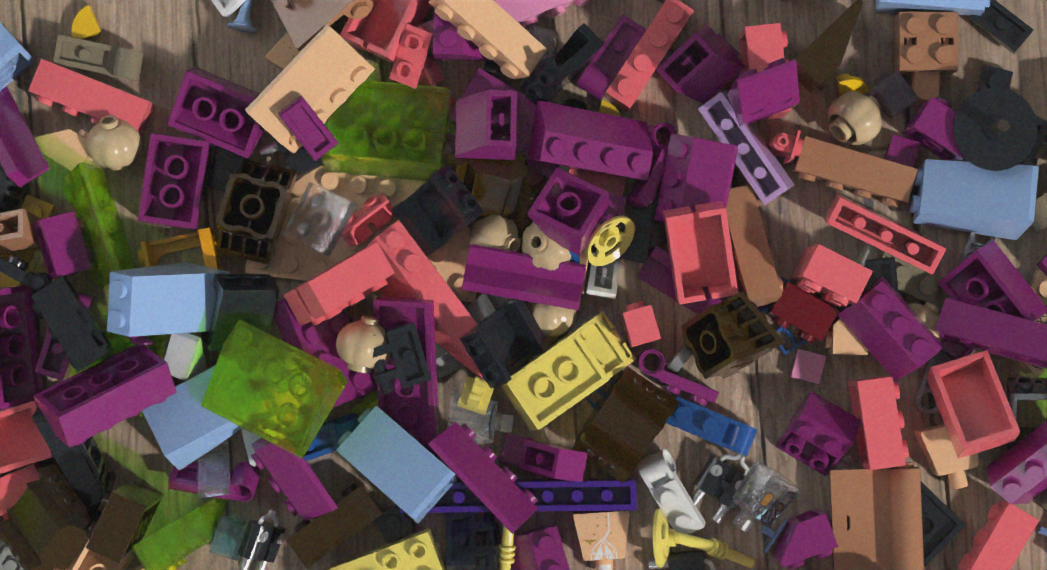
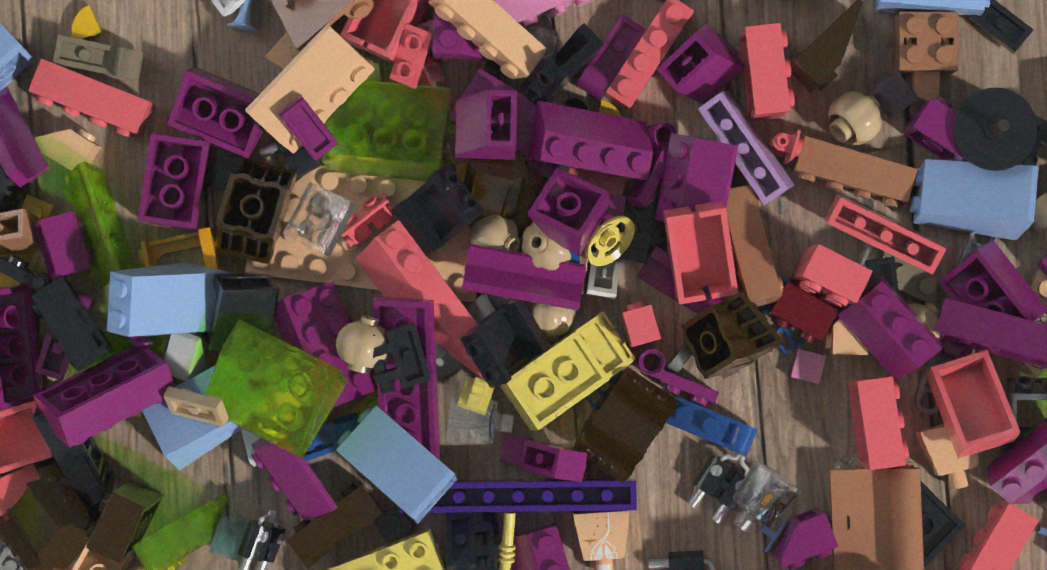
tan plant [86,115,143,170] -> none
magenta plate [168,462,261,501] -> none
clear tile [197,441,230,498] -> none
coral piece [284,242,395,326] -> none
magenta slope [428,421,538,534] -> none
white plate [638,449,706,534] -> none
light yellow dish [653,508,755,568] -> none
magenta slope [727,58,799,127] -> none
magenta slope [776,391,862,476] -> none
yellow tile [835,74,870,96] -> none
magenta tile [884,134,921,168] -> none
black plate [976,65,1013,92] -> none
none -> tan plate [163,386,229,427]

